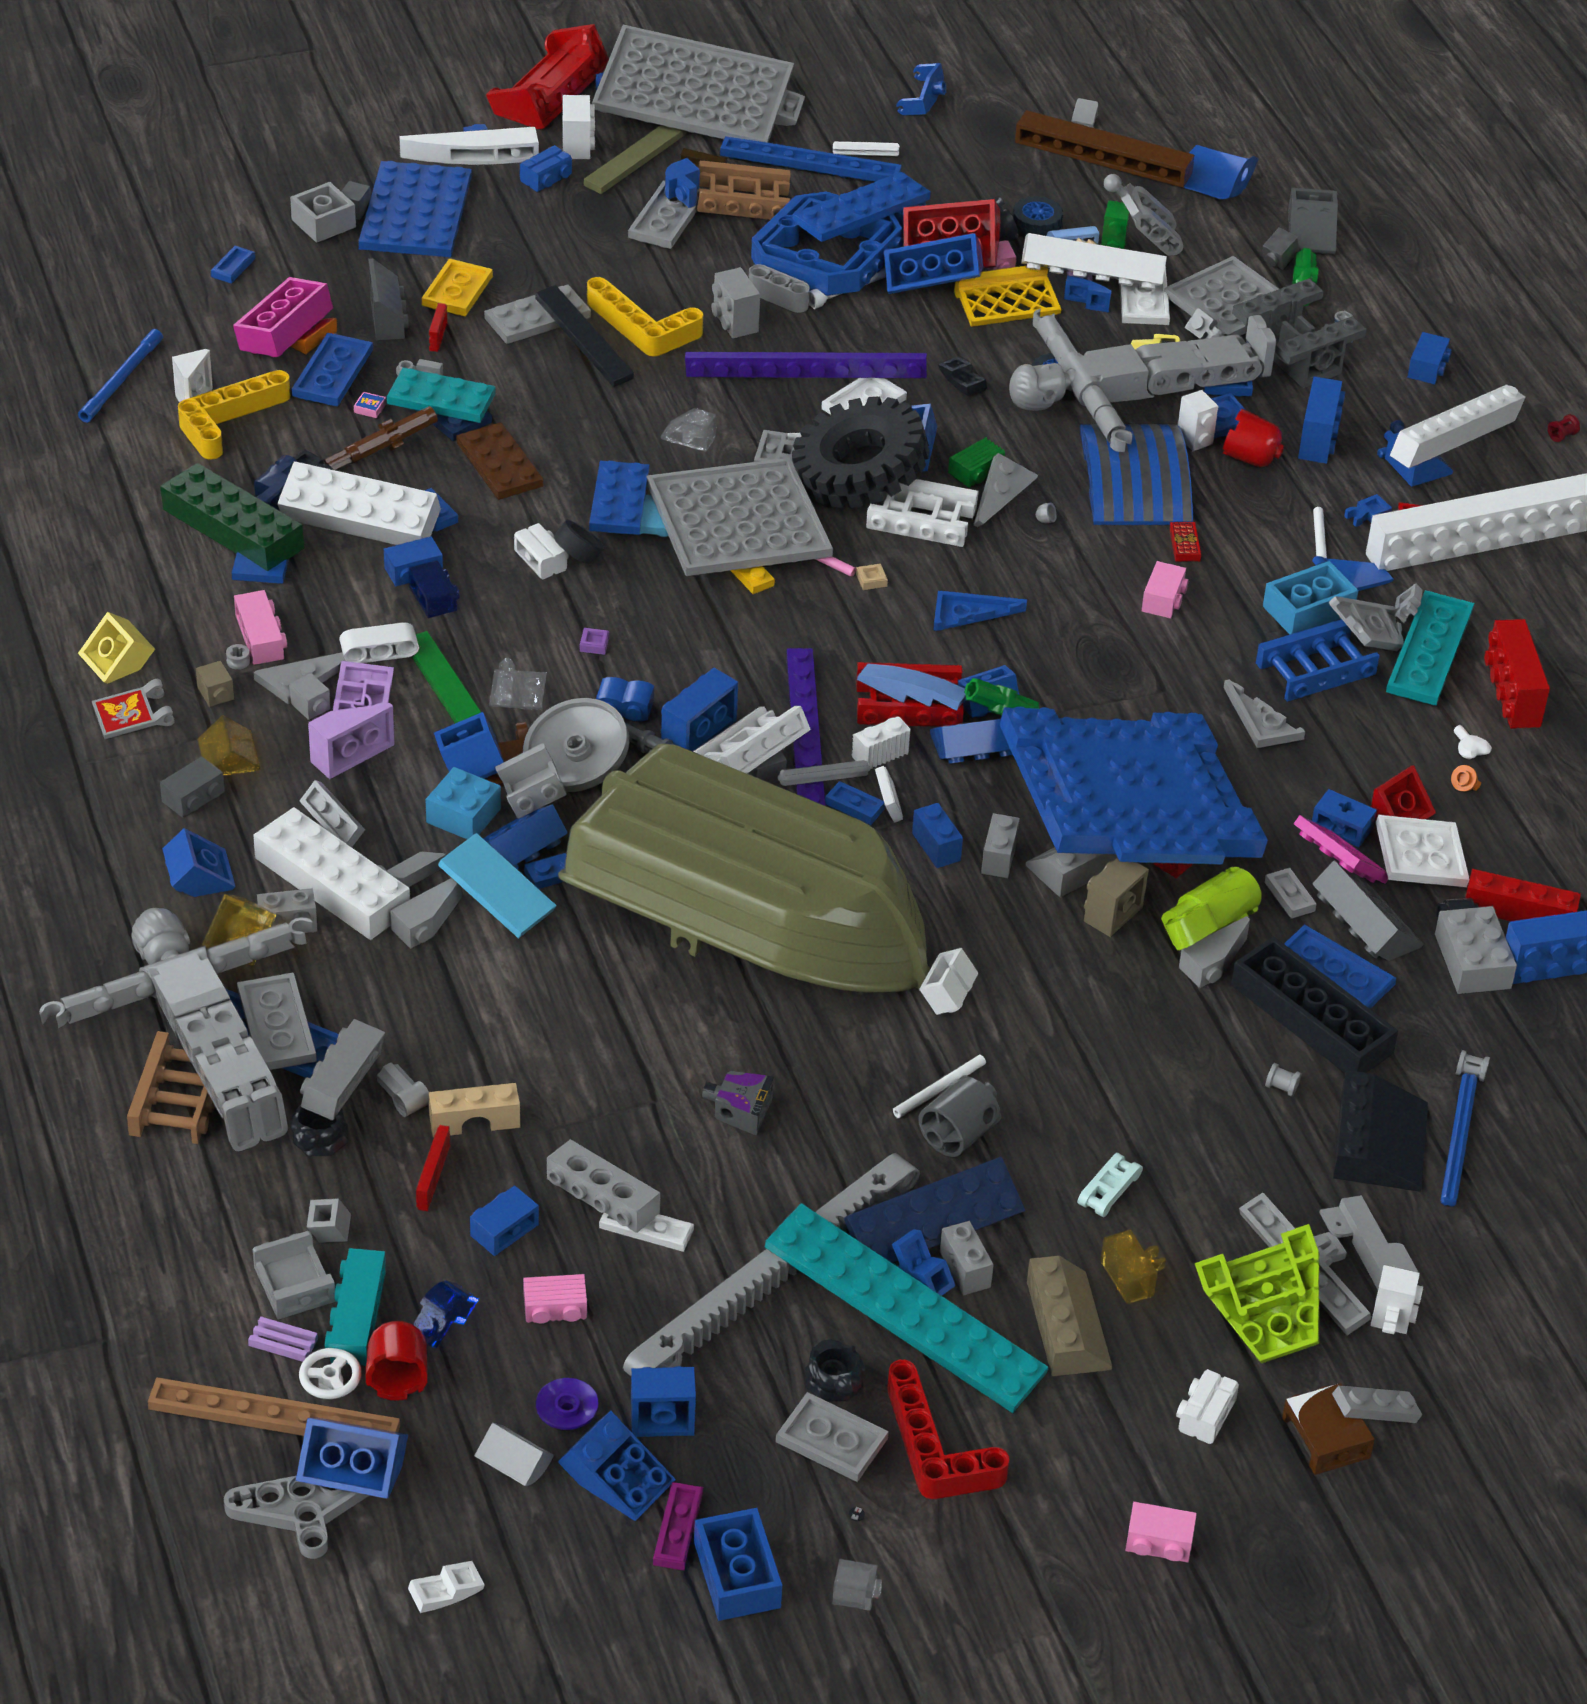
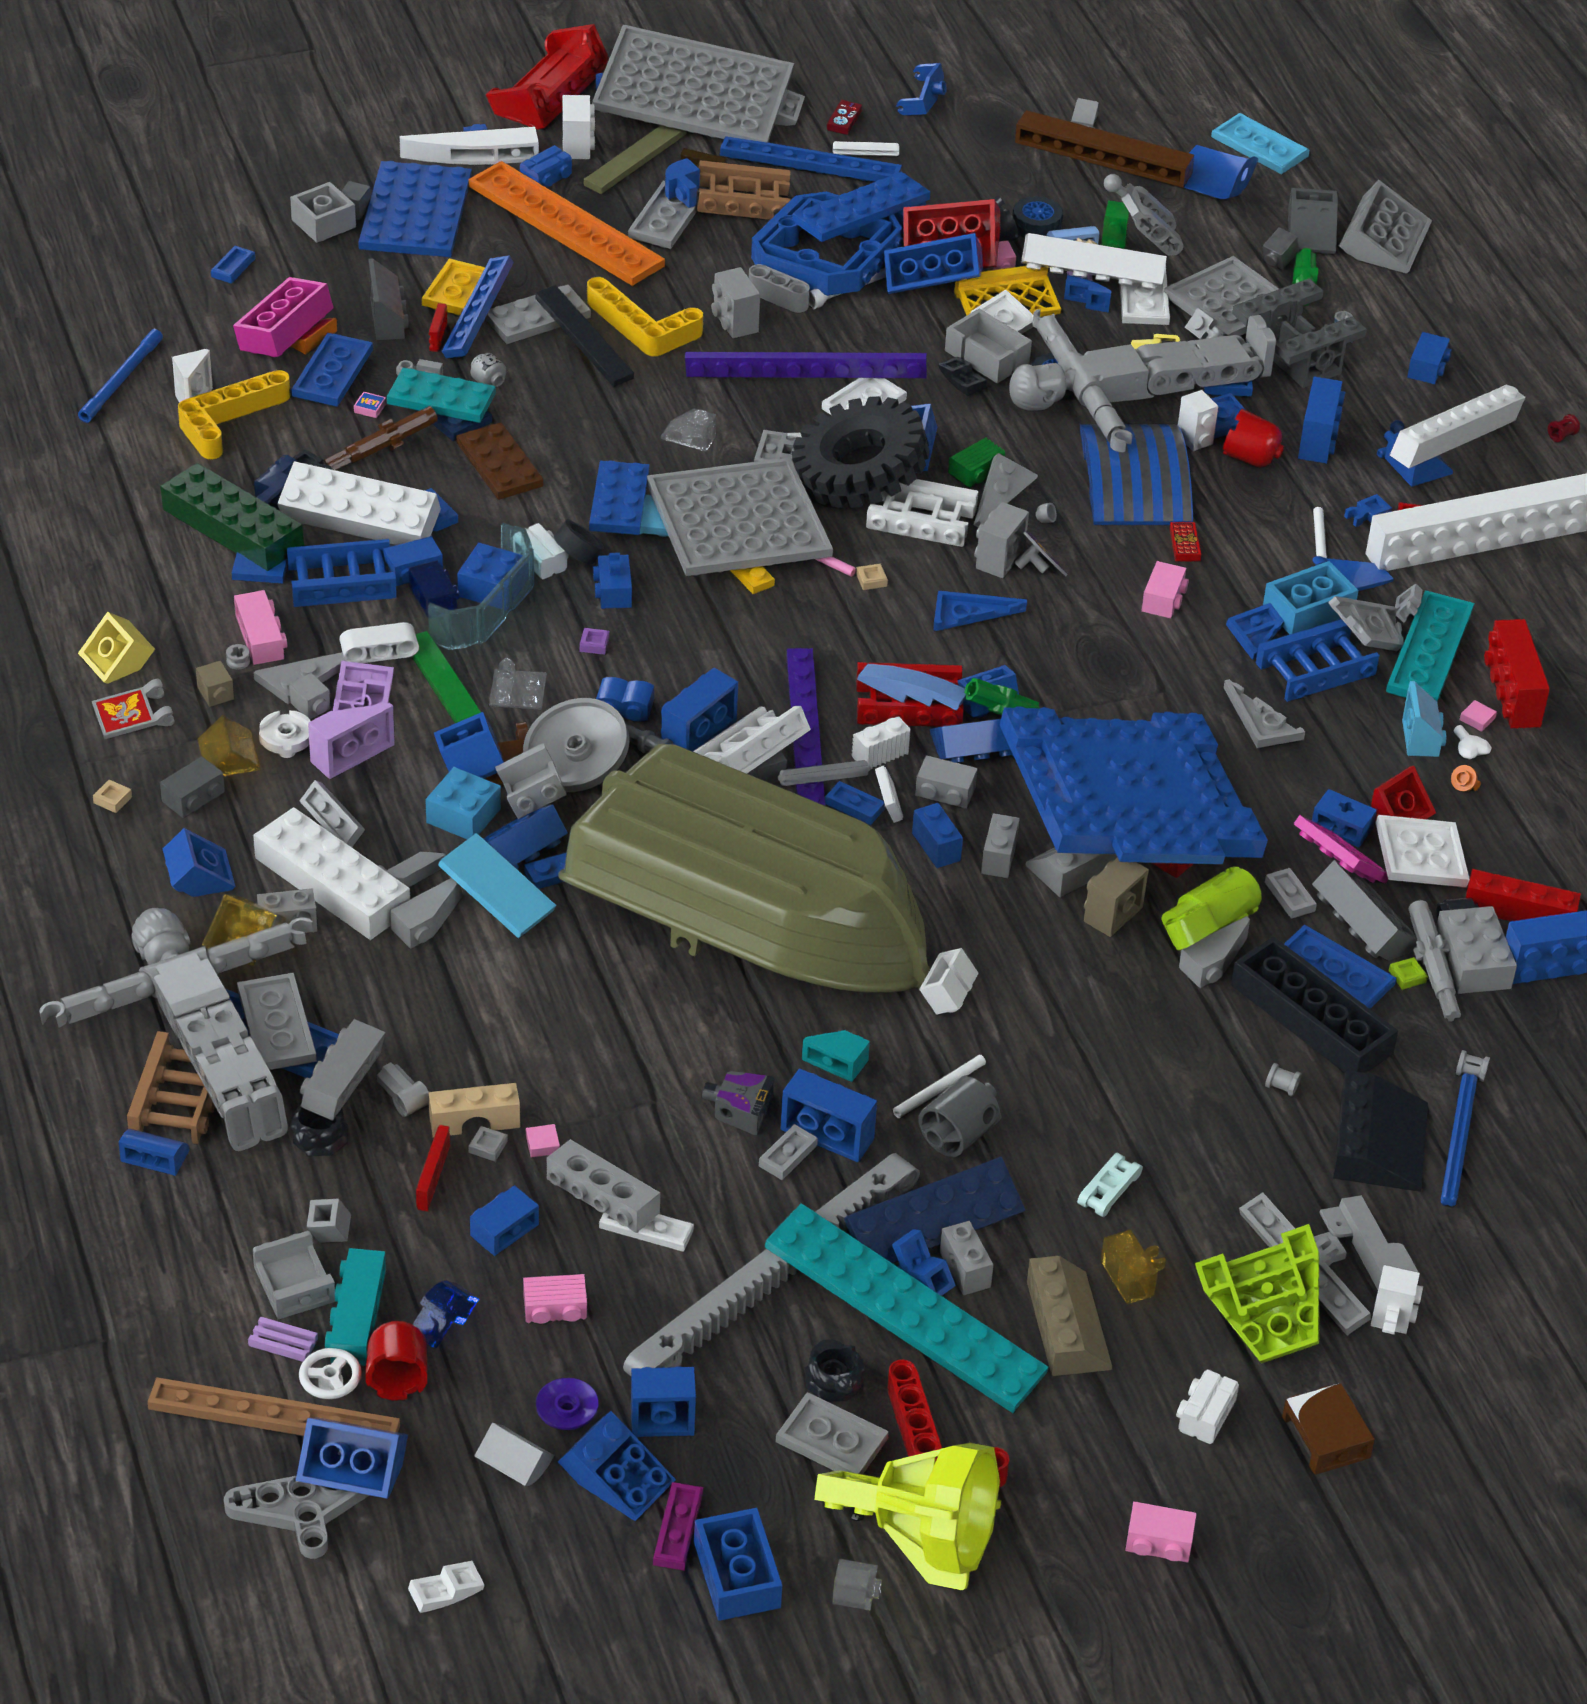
light grey plate [1332,1385,1422,1423] -> none
none -> tan plate [93,780,132,813]
none -> blue brick [119,1129,190,1176]
none -> white plate [259,710,310,758]
none -> blue fence [287,539,397,607]
none -> clear light blue windscreen [428,523,534,650]
none -> blue plate [442,255,514,358]
none -> blue brick [457,542,525,610]
none -> orange plate [469,161,665,286]
none -> light grey tile [469,1126,508,1162]
none -> light grey head [470,353,506,387]
none -> bright pink tile [526,1124,560,1157]
none -> blue brick [593,553,632,609]
none -> light grey plate [759,1124,818,1180]
none -> blue brick [781,1068,877,1162]
none -> teal slope [802,1030,870,1082]
none -> neon yellow plate [814,1443,1001,1590]
none -> dark red tile [827,100,862,135]
none -> light grey brick [915,755,977,809]
none -> light grey piece [945,308,1032,383]
none -> white plate [971,290,1034,334]
none -> light grey brick [974,502,1029,578]
none -> light grey shield [1014,531,1068,576]
none -> medium azure tile [1211,113,1310,174]
none -> blue wing [1226,603,1284,660]
none -> light grey slope [1339,180,1432,274]
none -> lime tile [1389,957,1428,990]
none -> medium azure slope [1402,681,1446,757]
none -> light grey piece [1408,900,1461,1021]
none -> bright pink tile [1460,700,1497,732]

